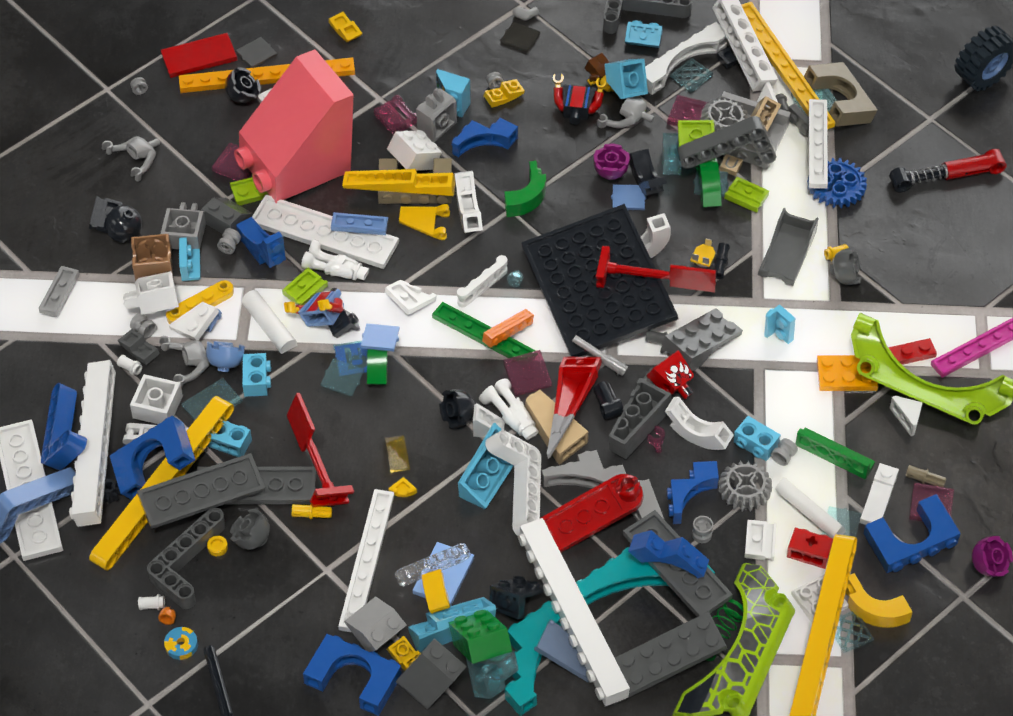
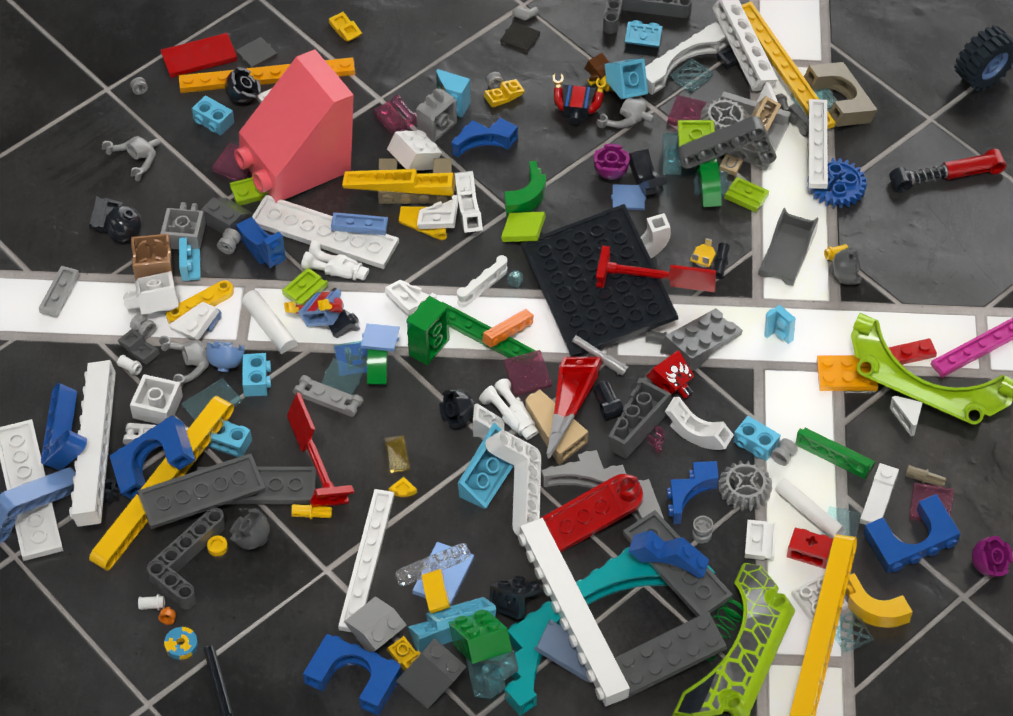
none -> medium azure brick [192,95,235,135]
none -> light grey plate [293,375,364,417]
none -> green brick [406,295,450,366]
none -> white wing [417,195,459,229]
none -> lime tile [501,212,546,242]

